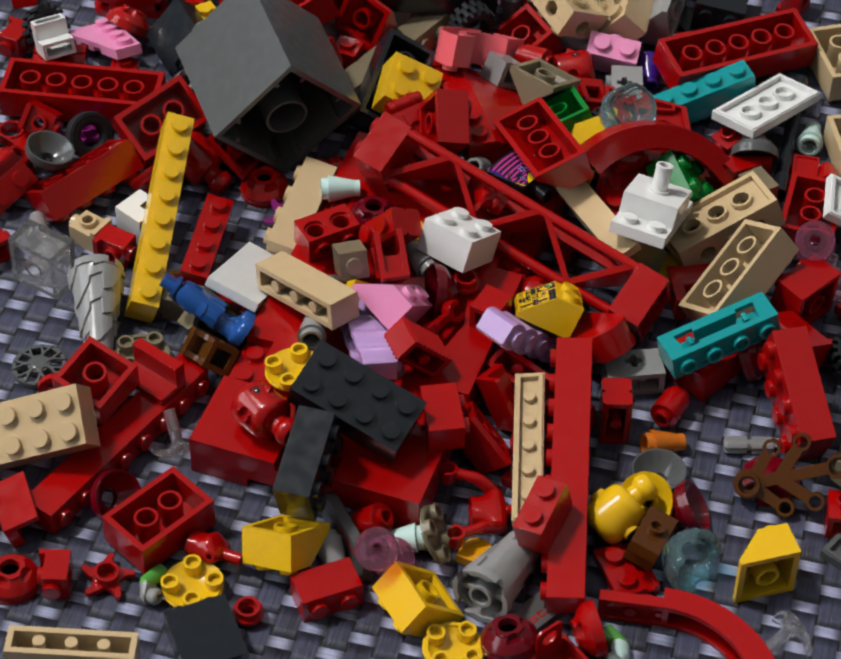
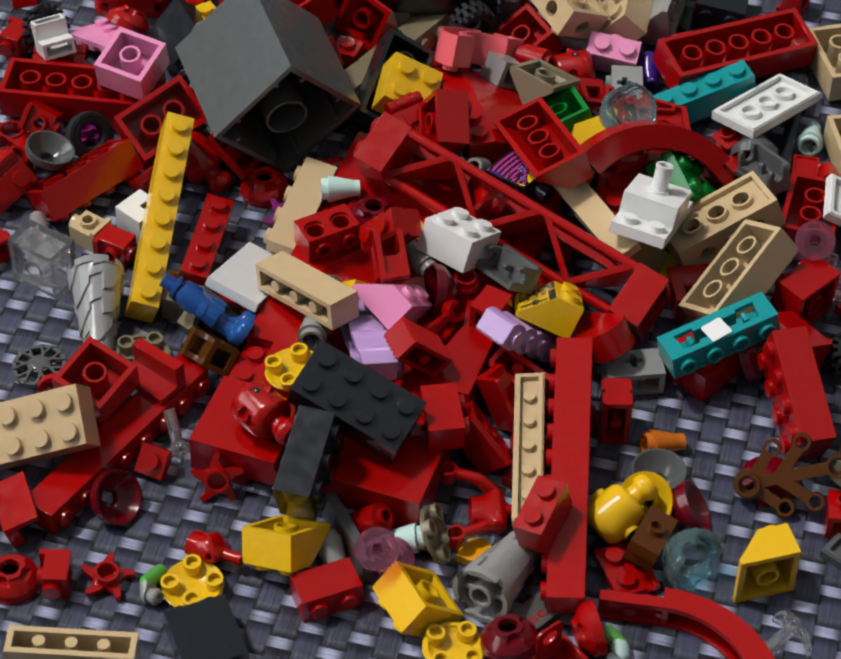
red brick [102,466,216,574] -> none
red plate [232,596,264,627] -> none
dark tan brick [332,239,370,281] -> none
red brick [650,386,690,428] -> none
light grey piece [723,436,775,454] -> none
none -> bright pink brick [94,26,170,100]
none -> red plate [134,442,174,480]
none -> red animal [191,451,244,501]
none -> dark grey hinge [475,244,543,294]
none -> white sticker [701,317,732,342]
none -> dark grey hinge [735,141,790,195]

